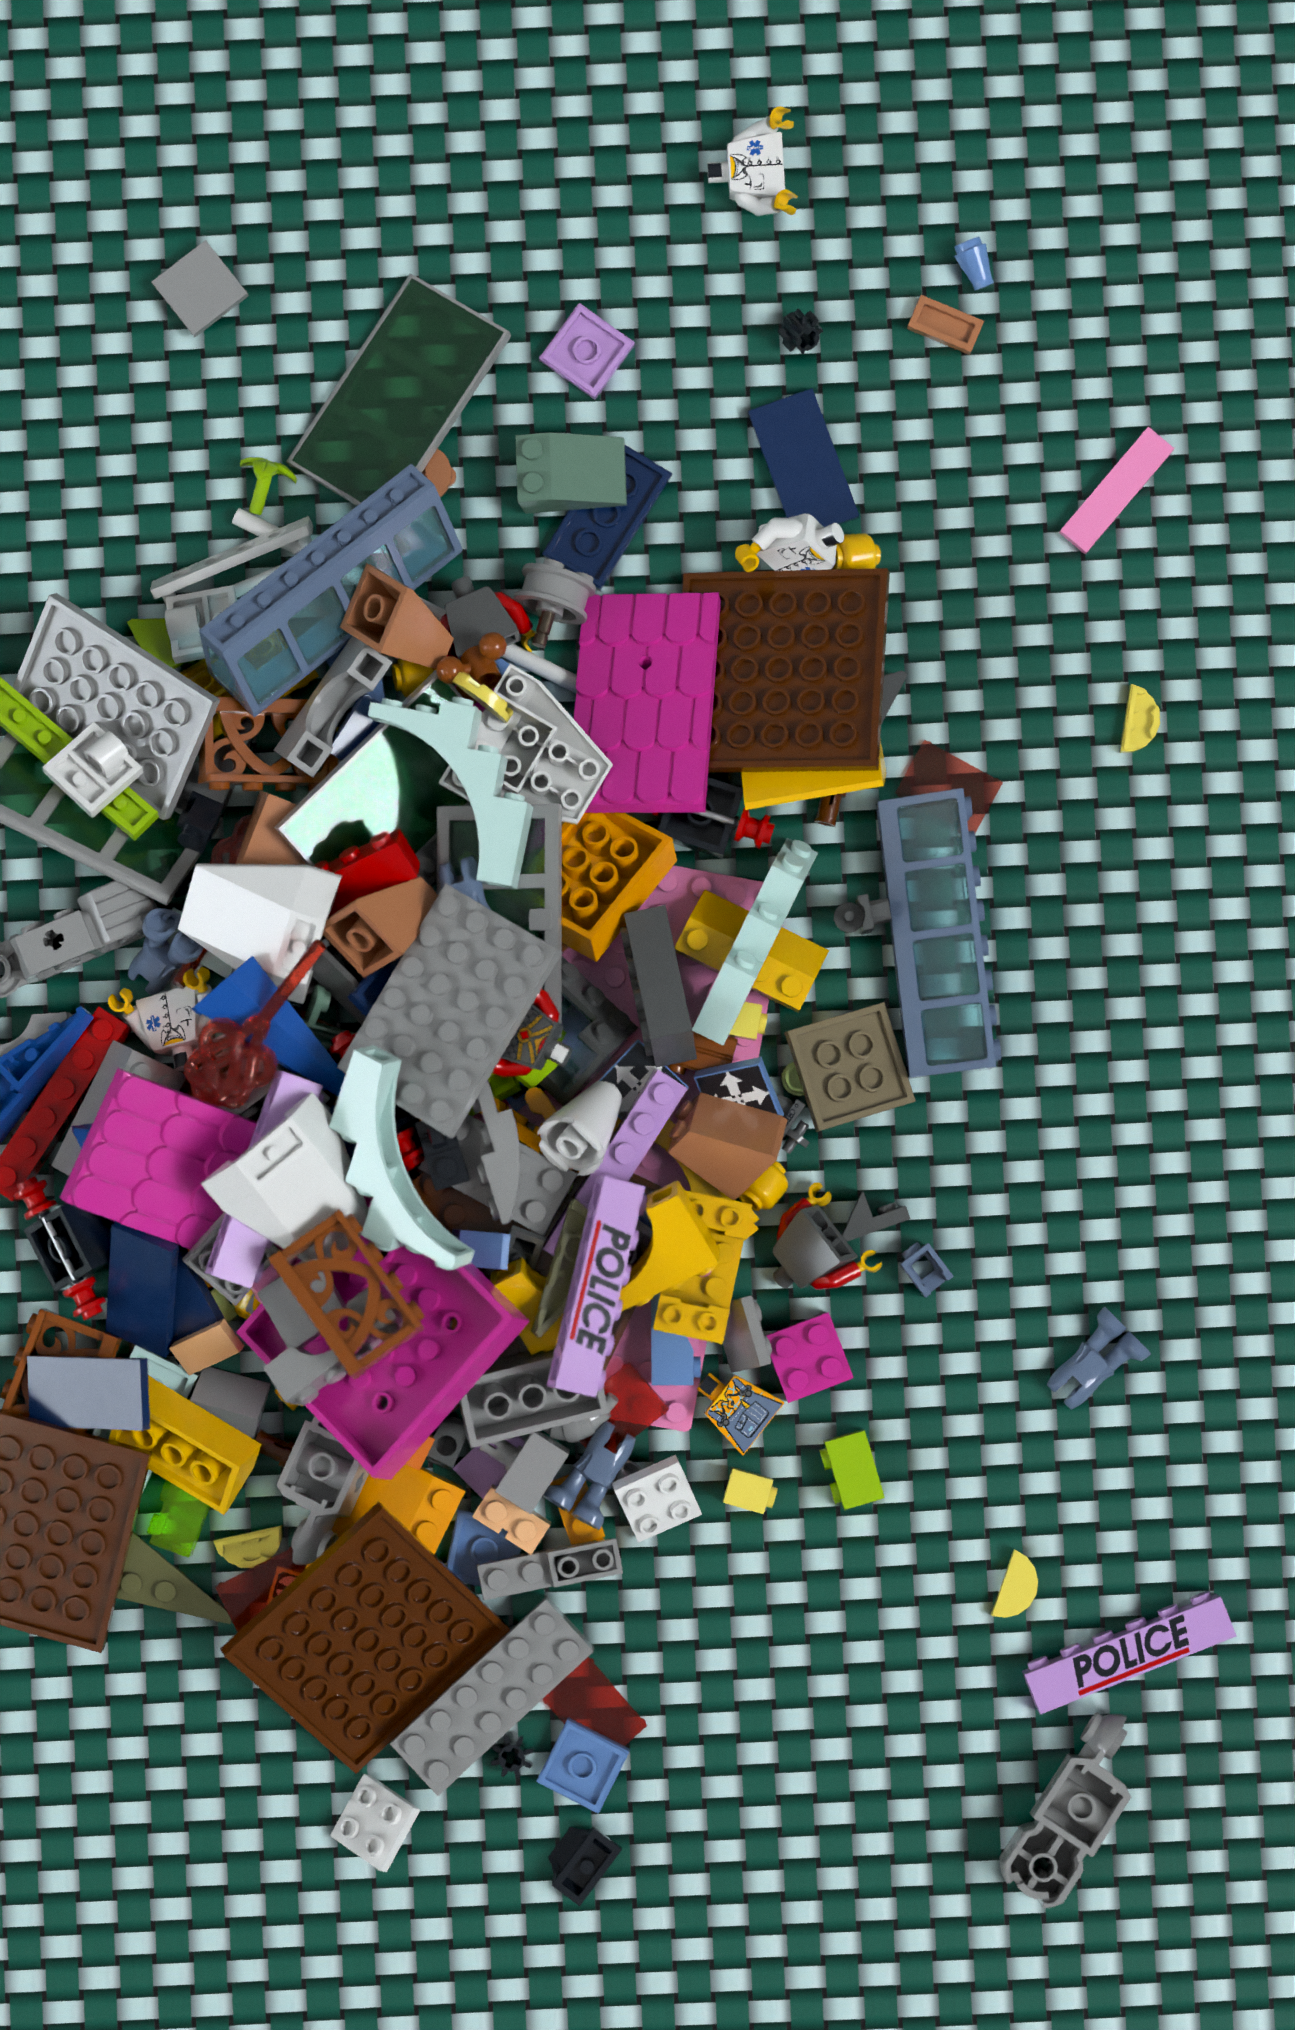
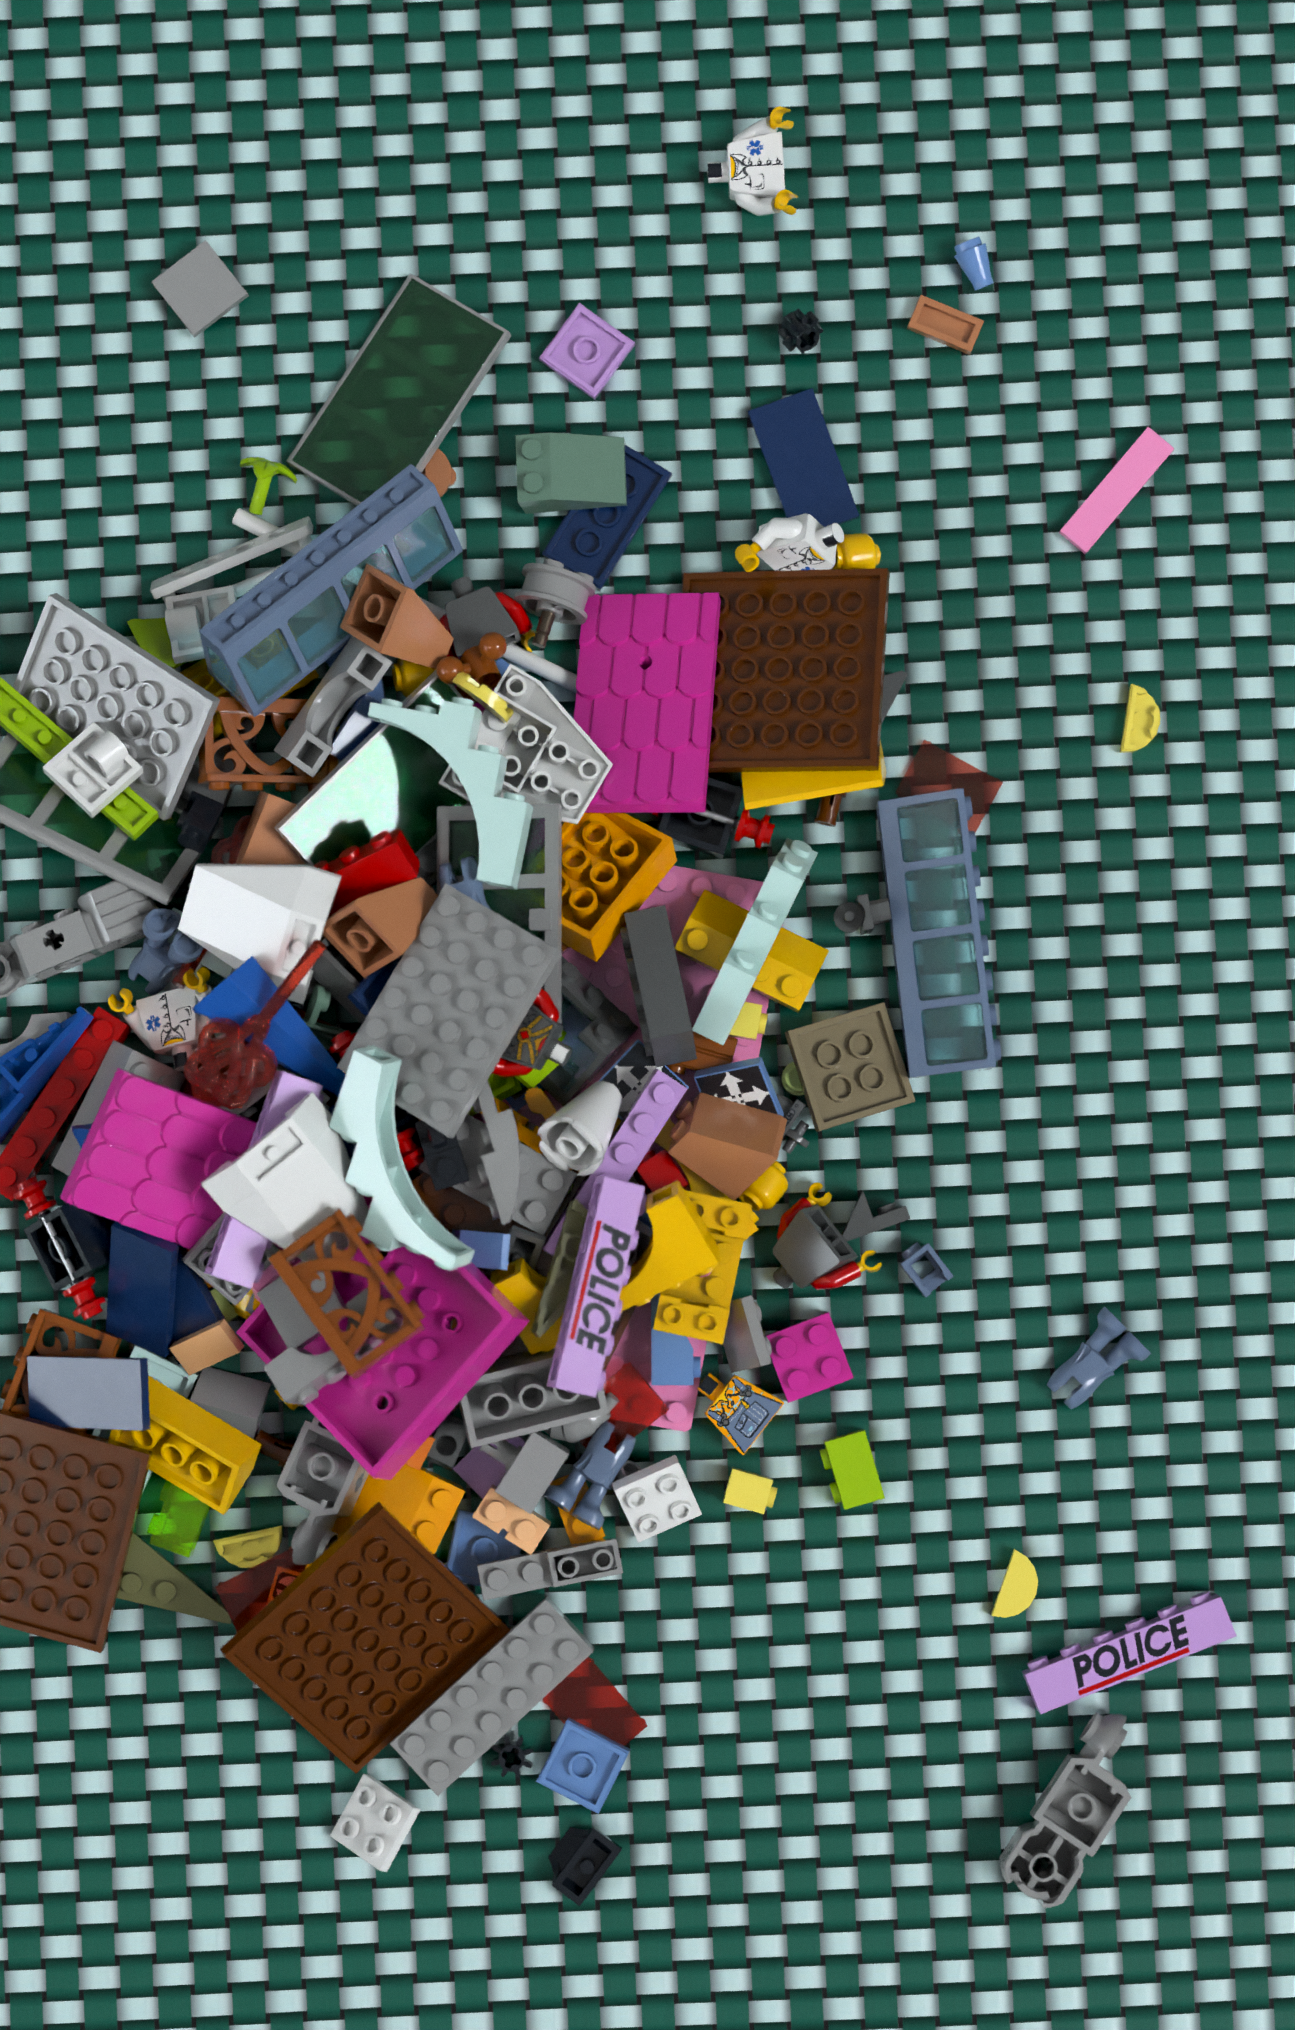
none -> red brick [633,1149,688,1195]

